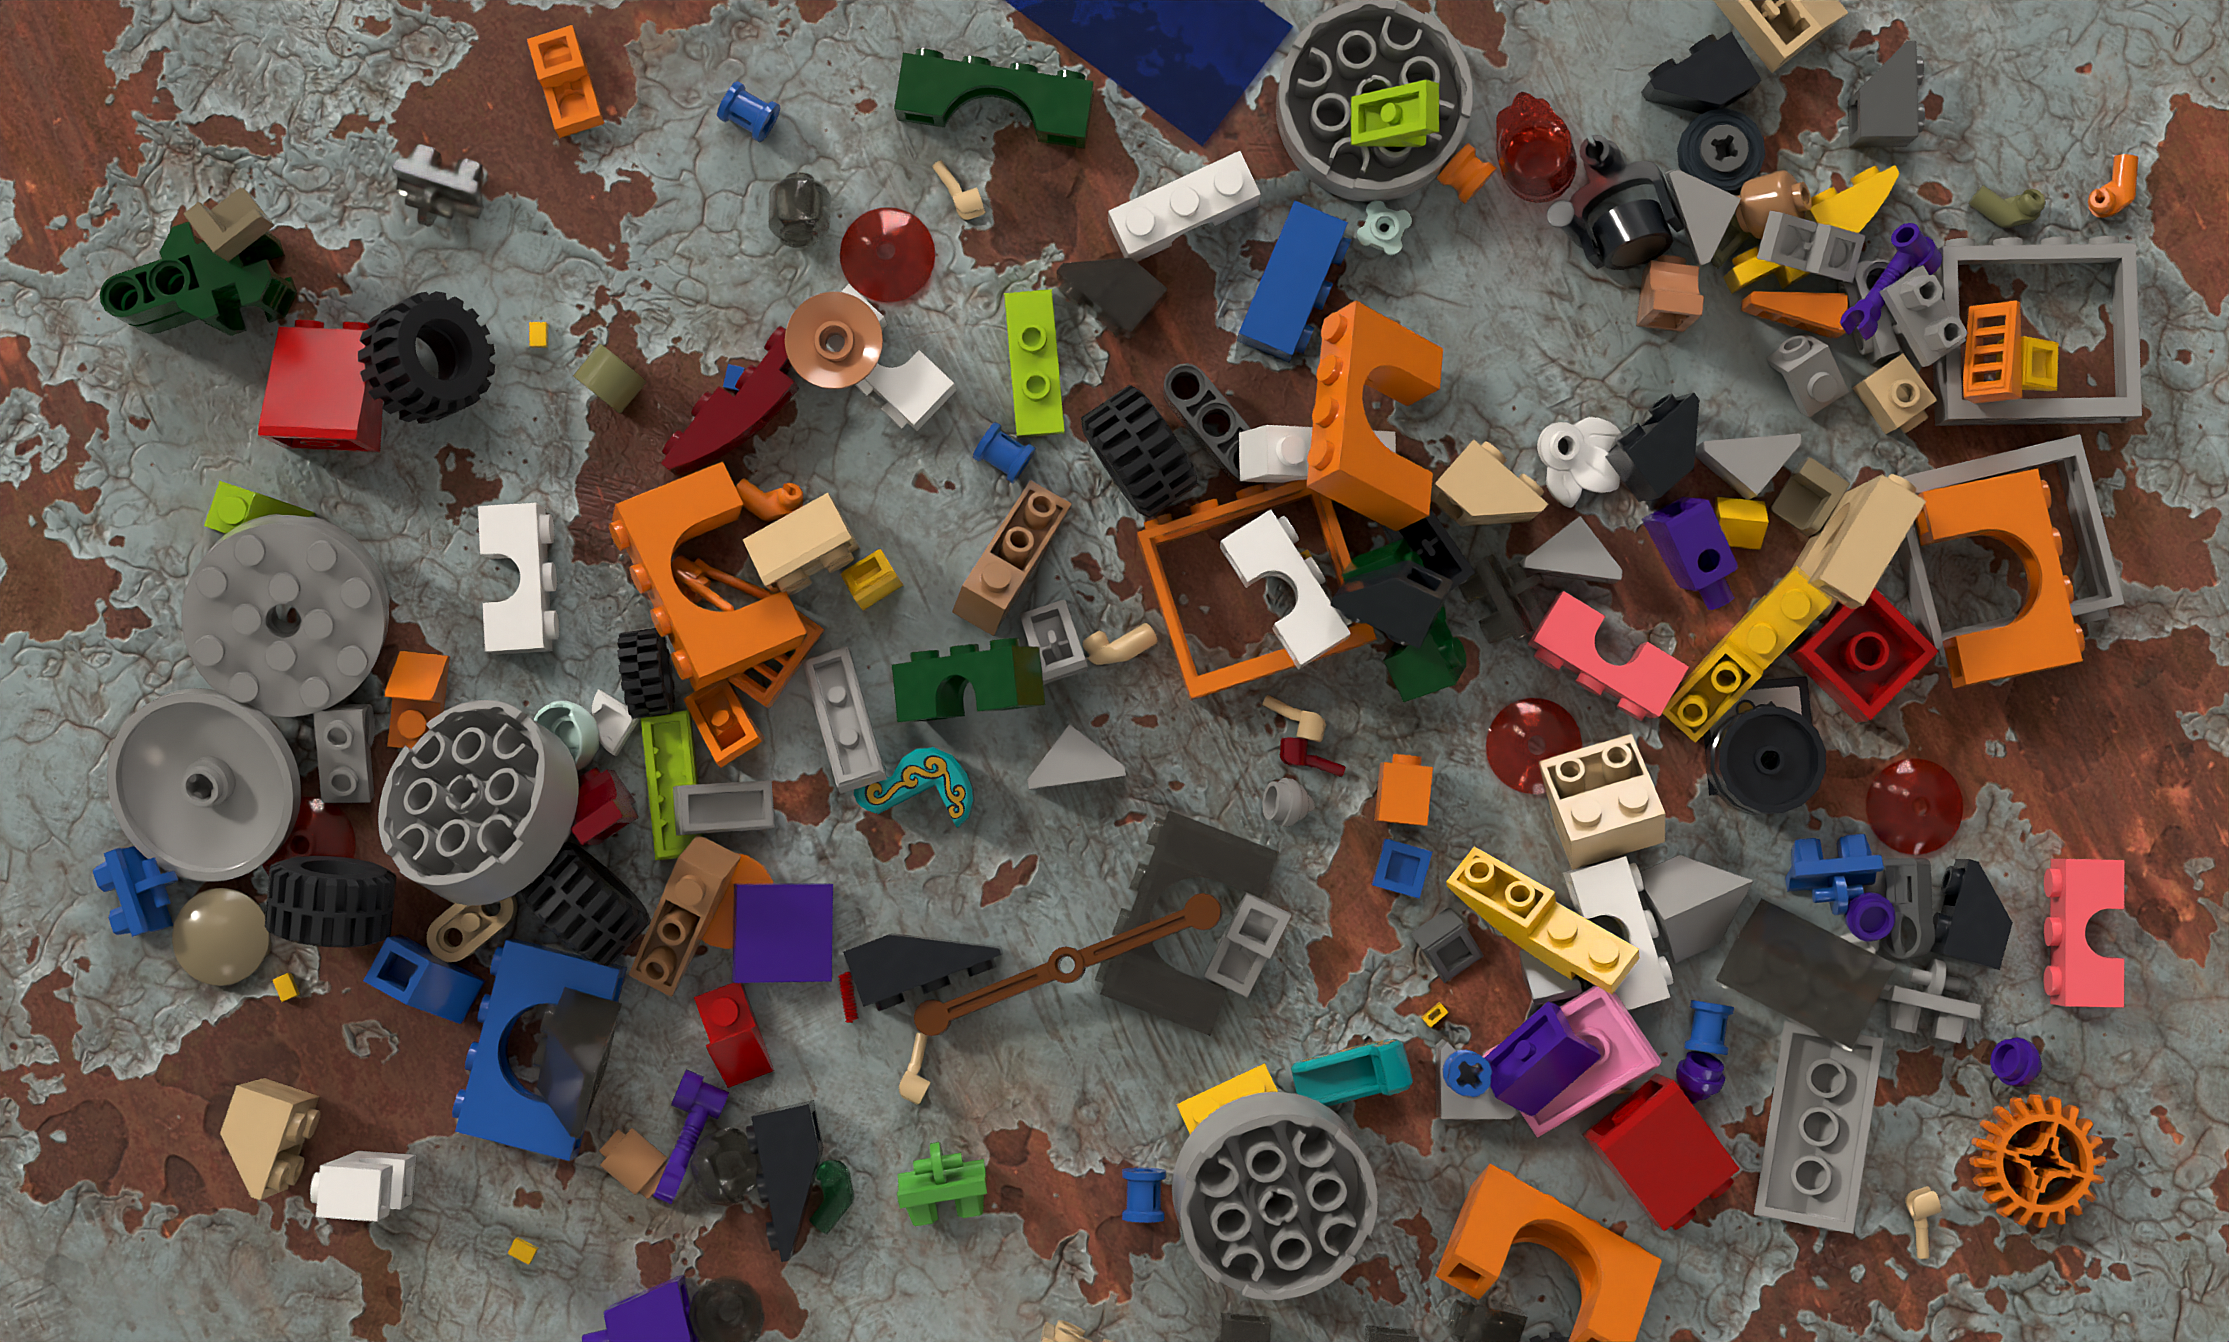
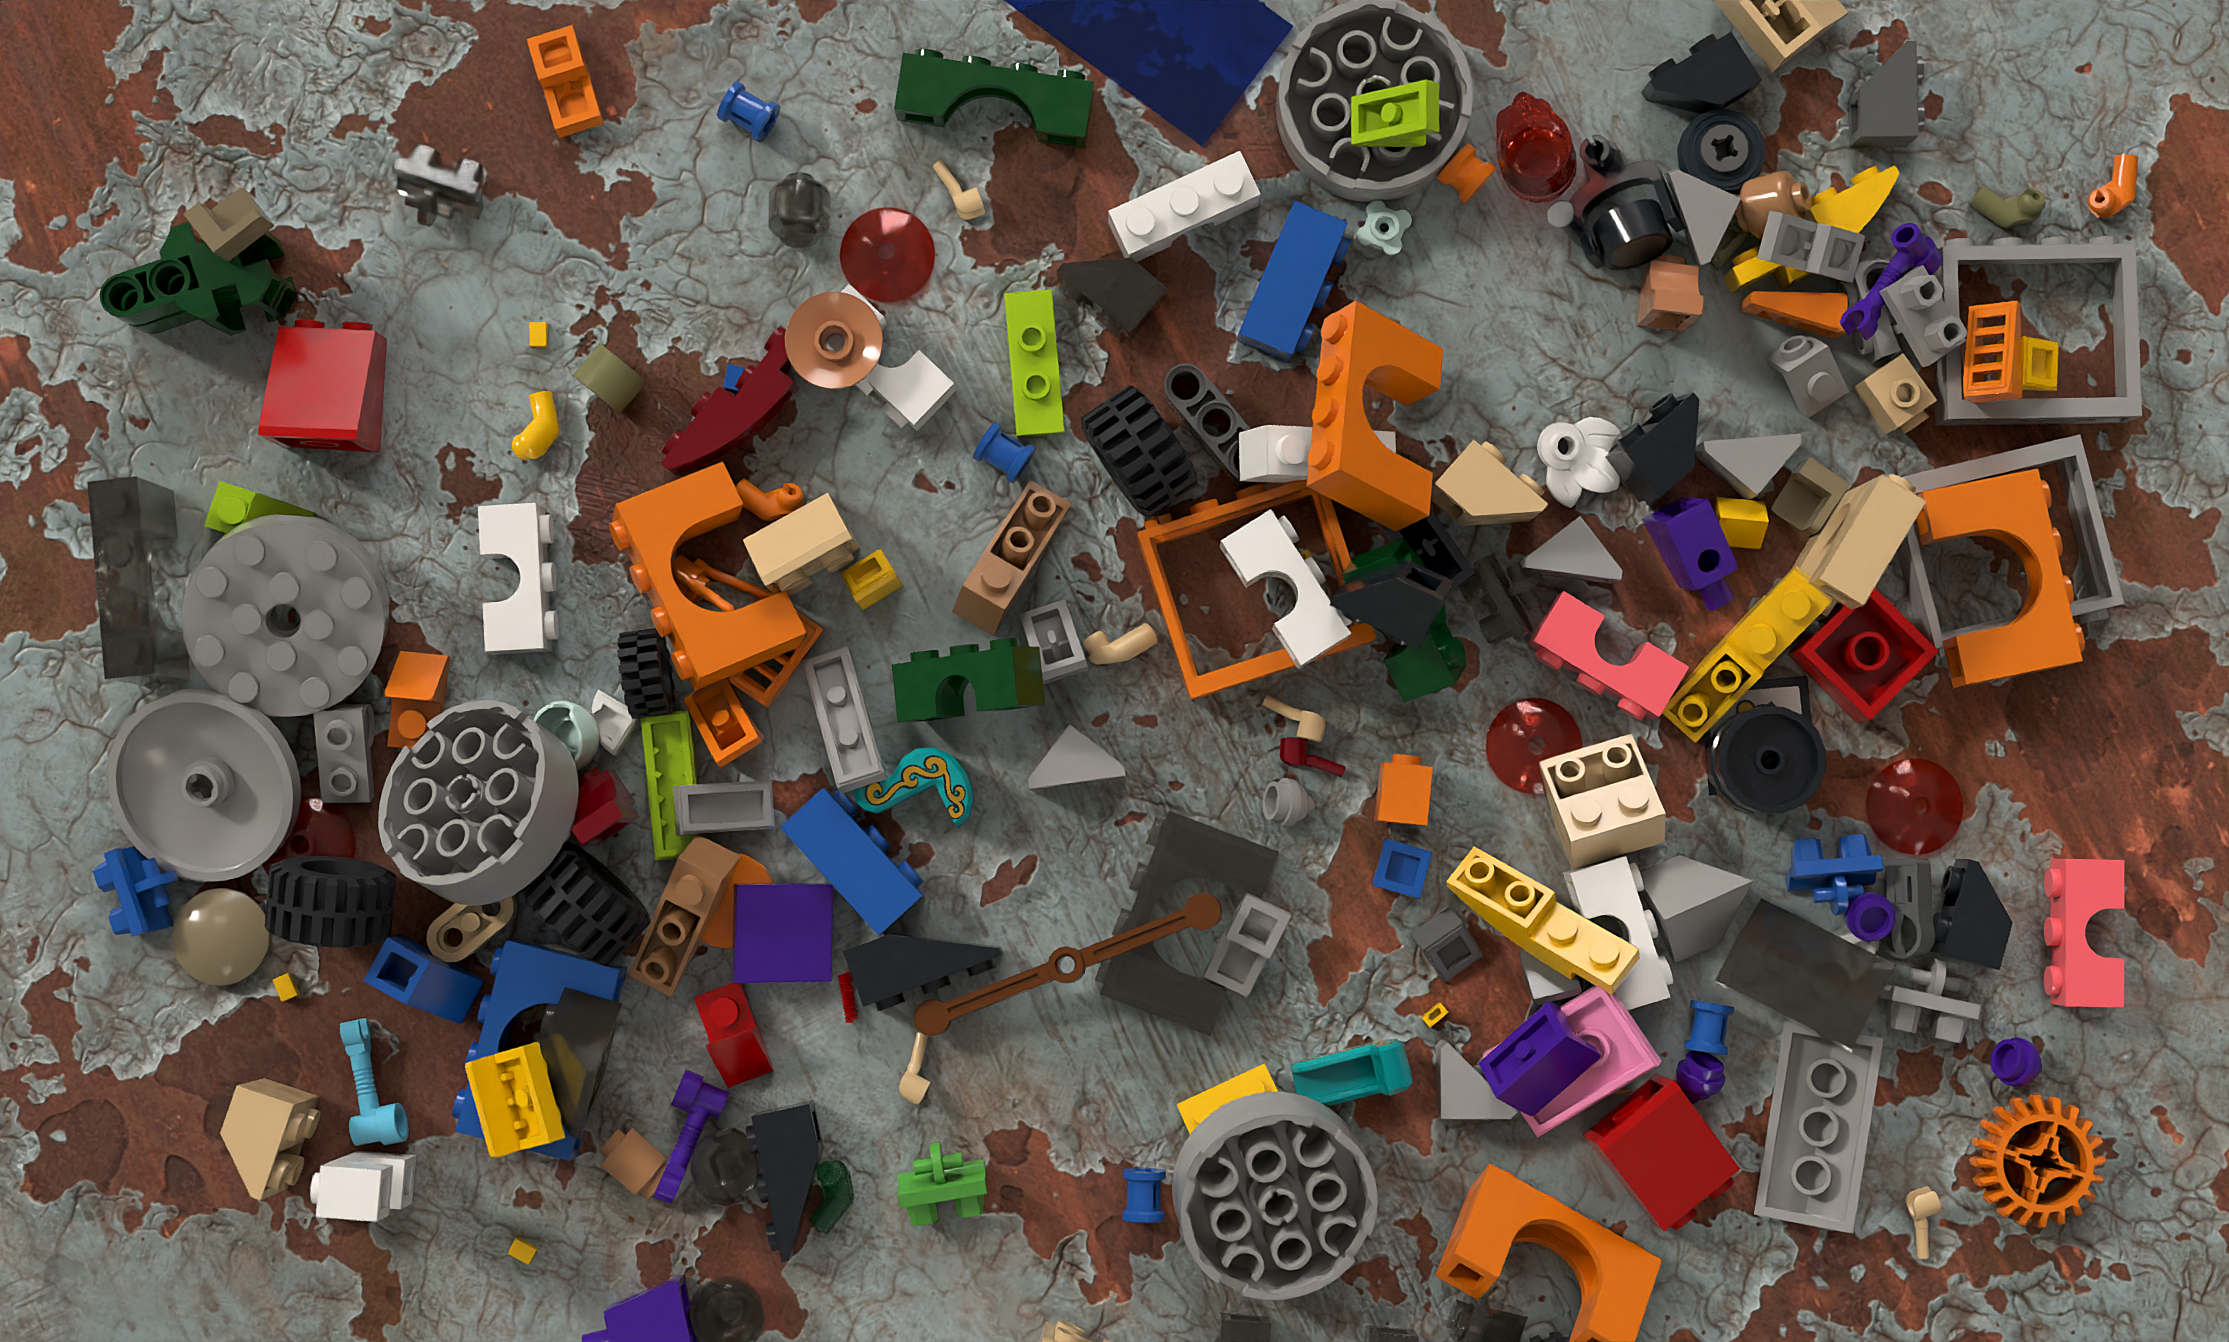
black tyre [358,291,496,424] -> none
blue bush [1442,1049,1492,1097] -> none
none -> clear smoke arch [87,476,191,686]
none -> medium azure brick [340,1018,409,1146]
none -> yellow bracket [465,1042,565,1158]
none -> yellow arm [512,391,560,460]
none -> blue brick [780,787,925,935]

